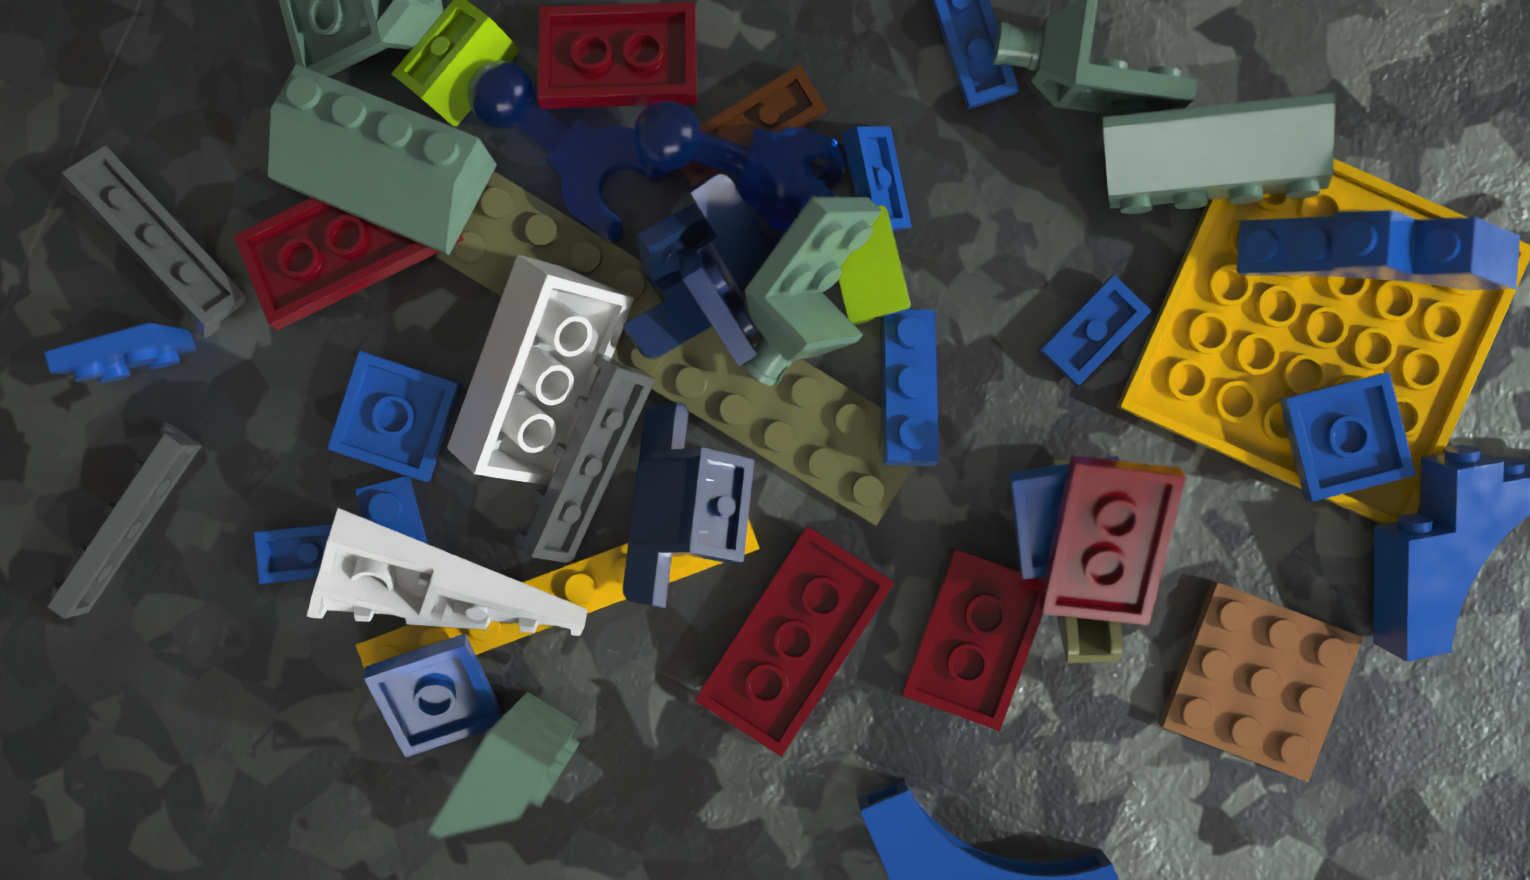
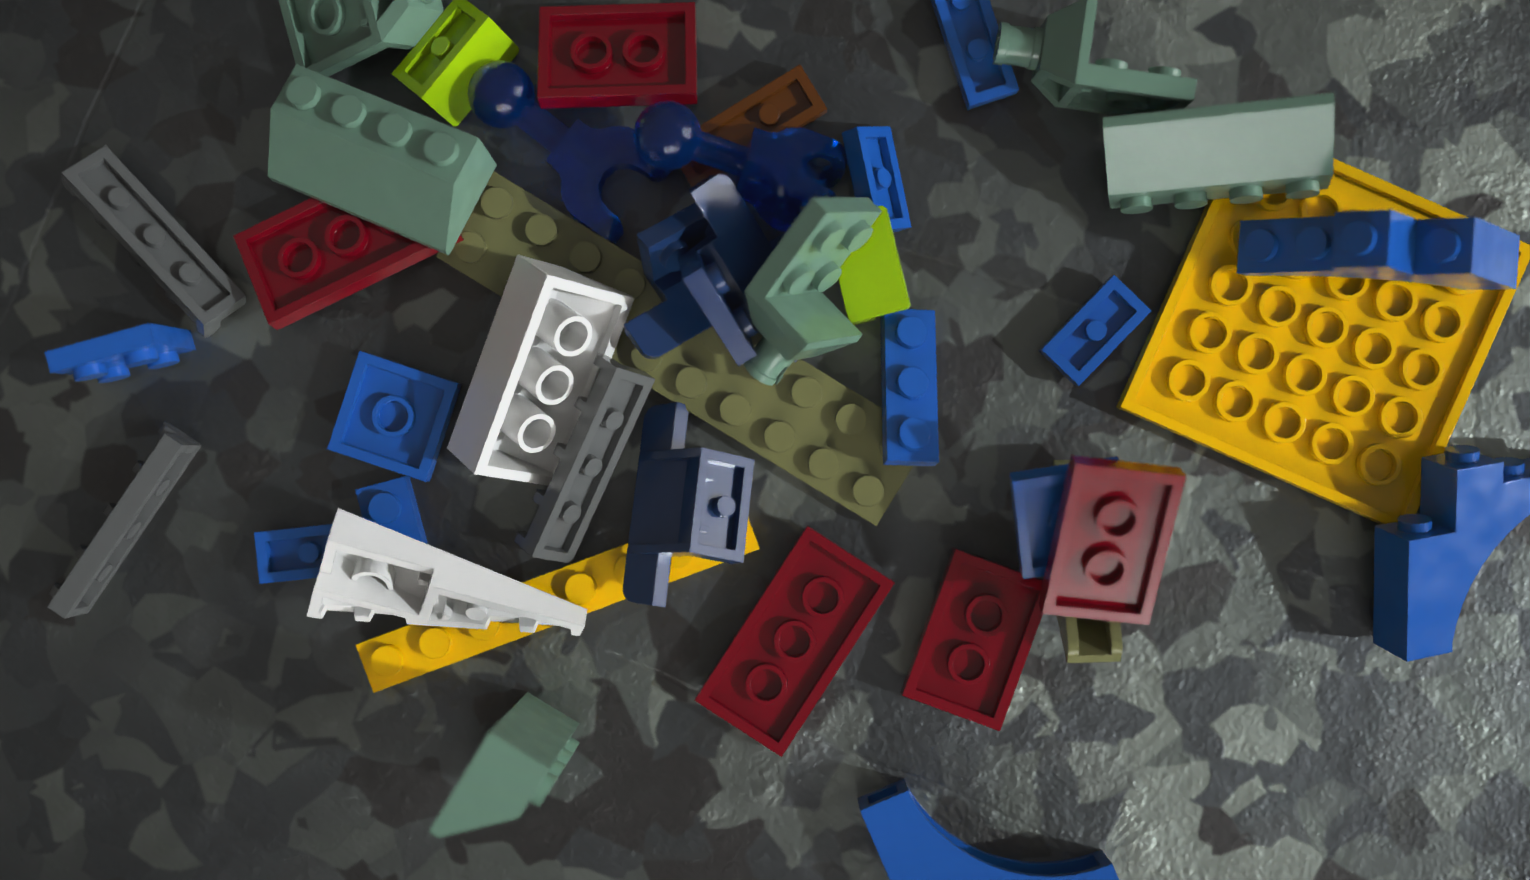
blue plate [364,633,503,758] -> none
medium nougat plate [1158,581,1364,782] -> none
blue plate [1279,372,1416,502] -> none

